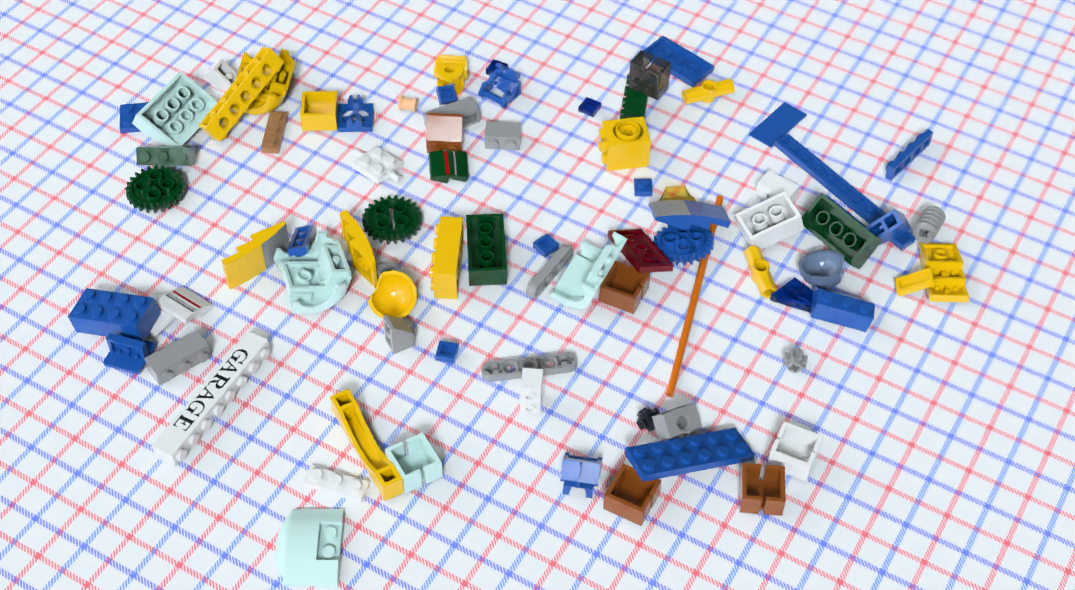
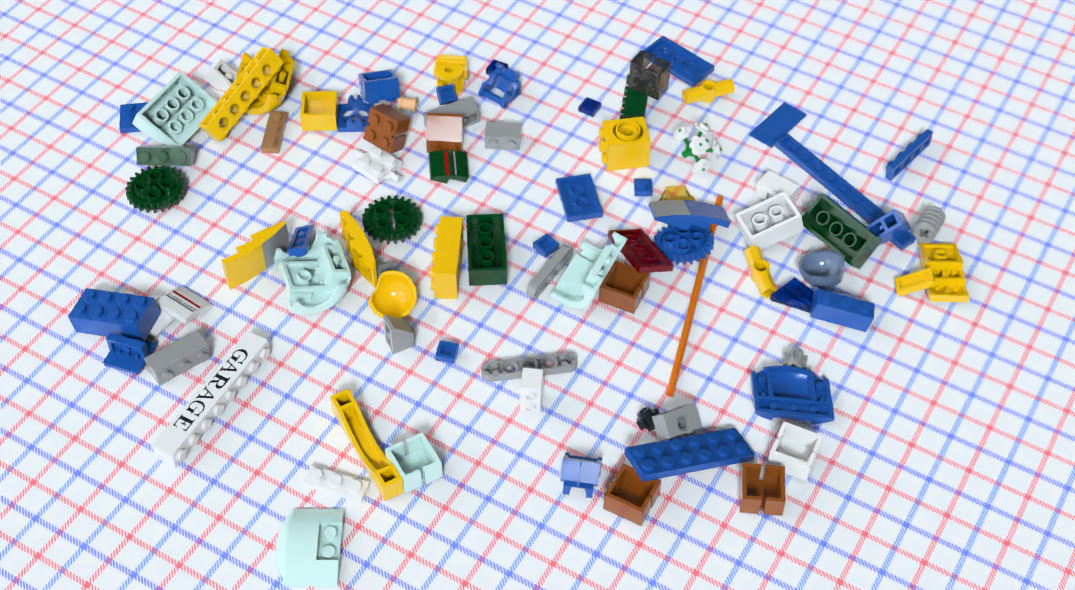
none -> blue piece [358,69,400,104]
none -> dark orange piece [363,103,411,154]
none -> blue plate [555,174,603,222]
none -> white plant [673,122,722,174]
none -> blue slope [750,366,835,424]

